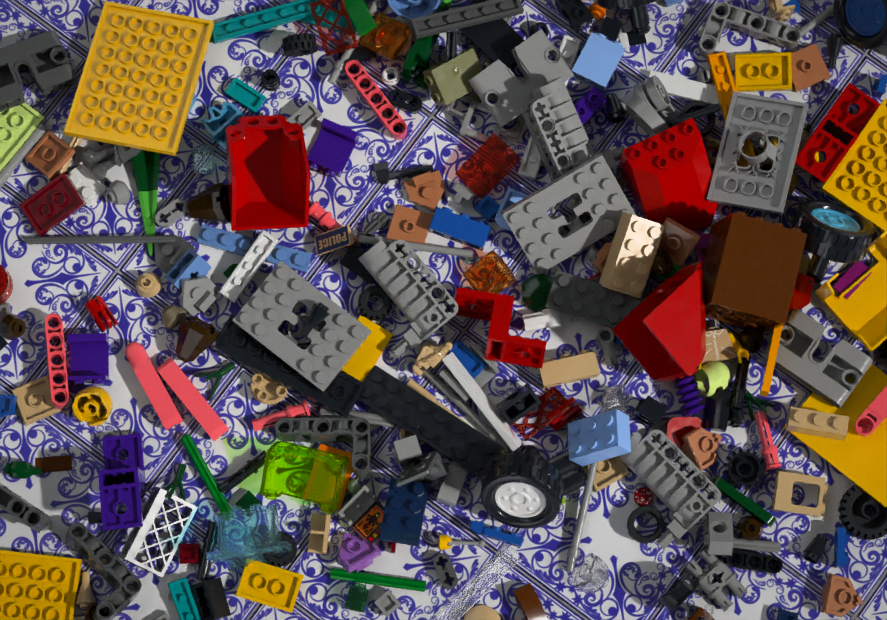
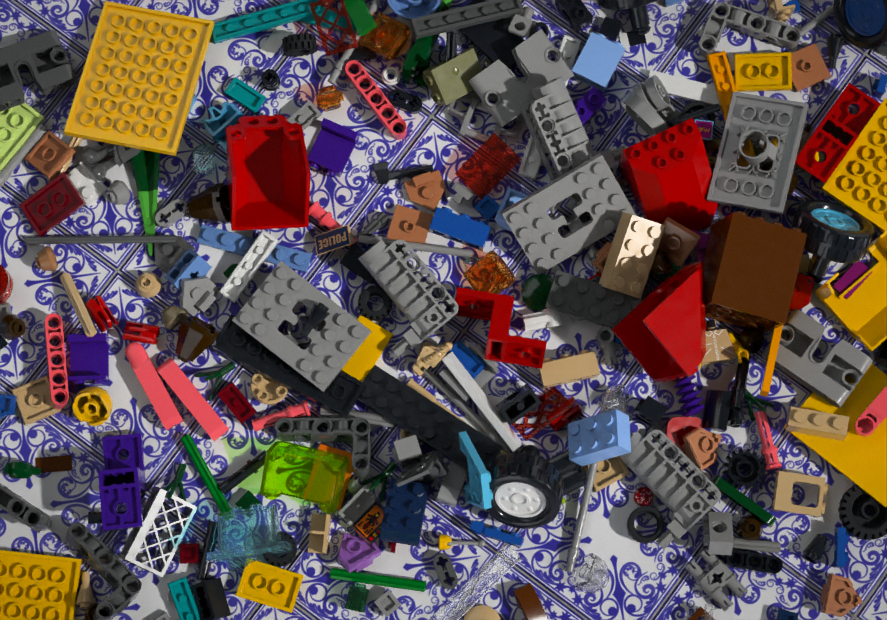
orange plate [588,2,606,20] -> none
black cone [606,93,626,123] -> none
black wheel [658,572,700,614] -> none
yellowish green helmet [695,361,731,397] -> none
light grey hinge [696,69,712,84] -> none
none -> medium nougat cone [35,246,58,271]
none -> tan axle [60,273,97,337]
none -> red arm [122,321,160,345]
none -> dark red plate [217,382,257,424]
none -> clear orange head [315,85,344,112]
none -> dark green plant [362,461,397,502]
none -> medium azure wing [458,431,493,510]
none -> light grey bracket [508,6,534,37]
none -> magenta tile [694,119,714,141]

